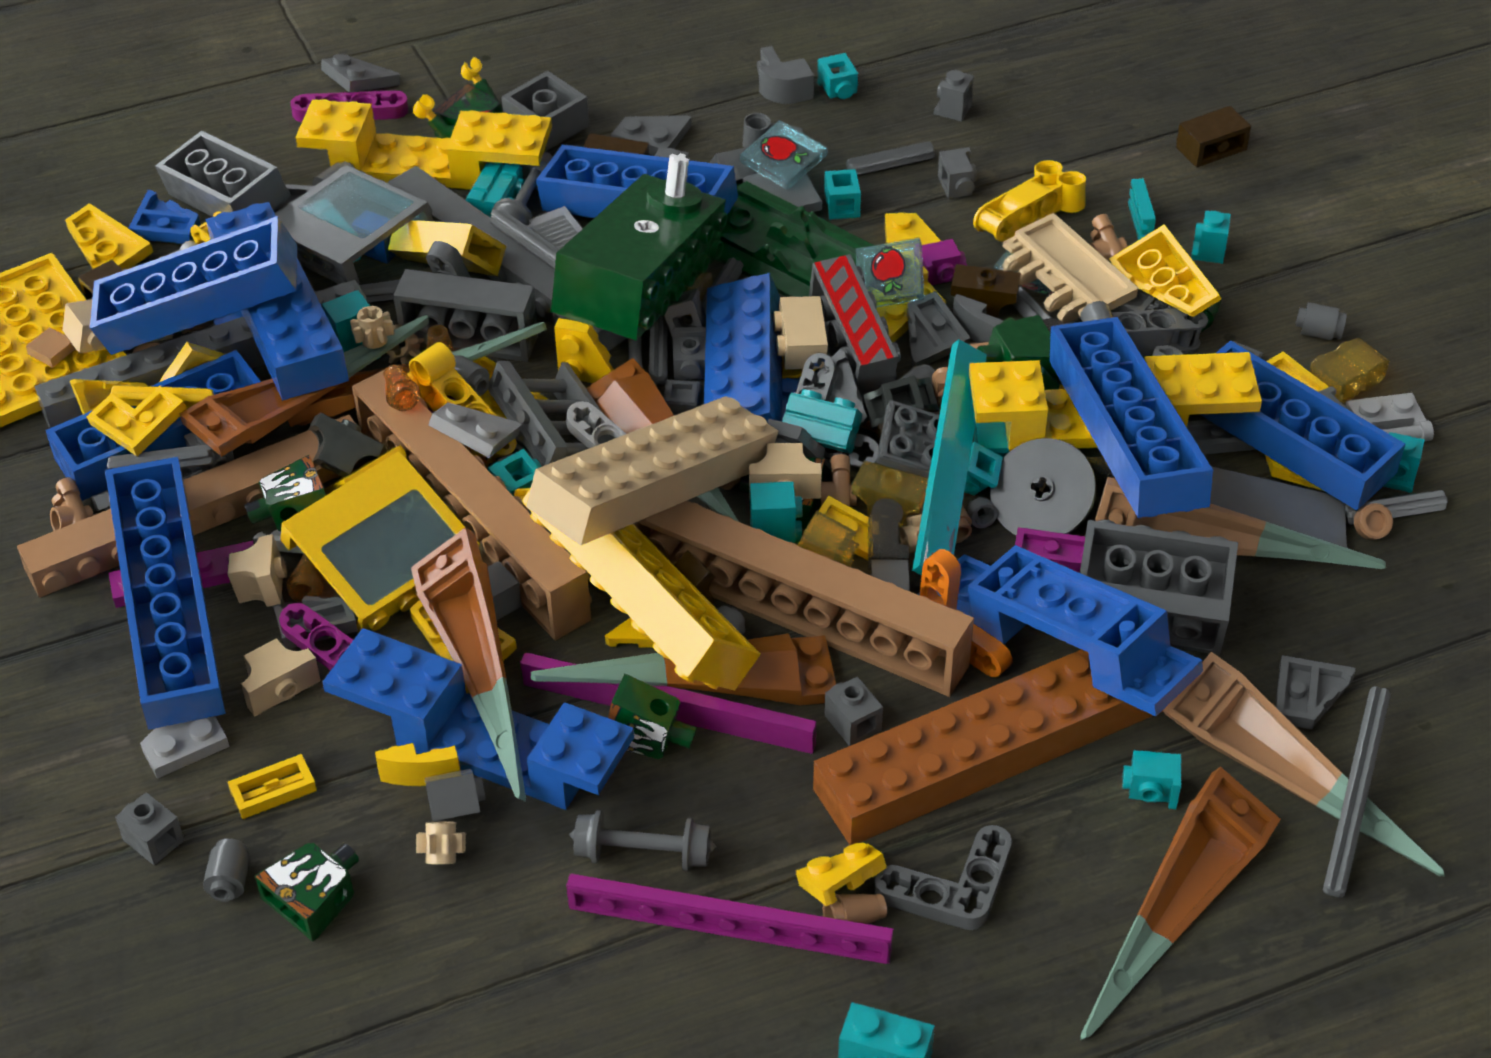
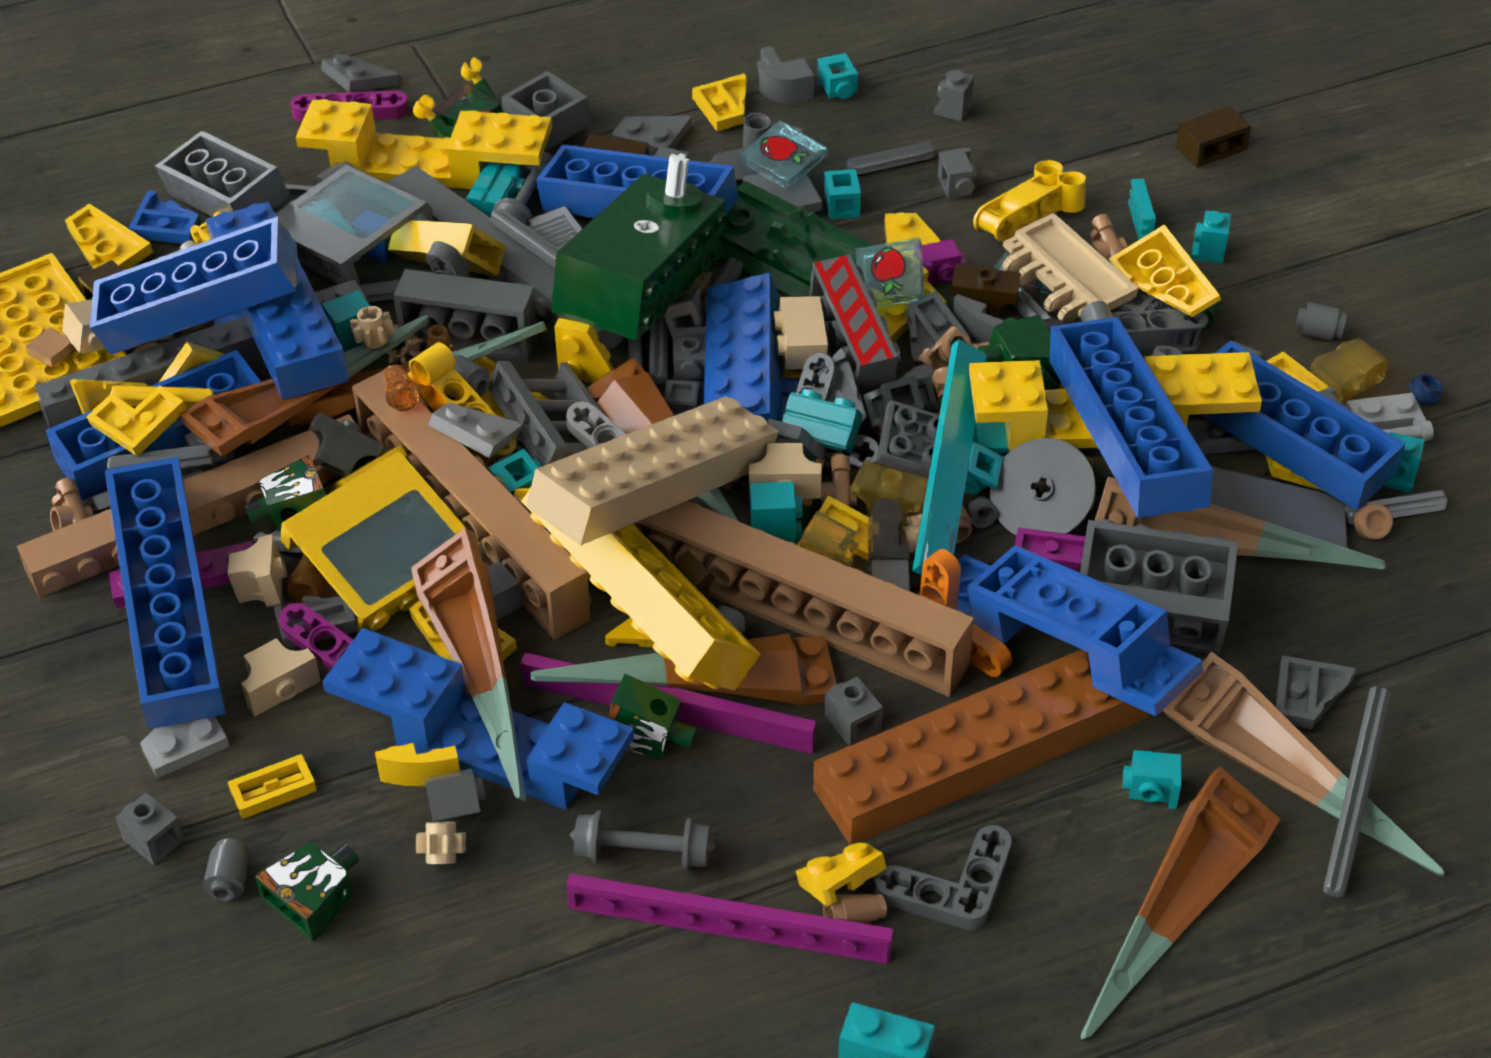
none -> yellow wing [692,74,746,131]
none -> medium nougat plate [916,326,971,371]
none -> dark blue plate [1409,373,1443,404]

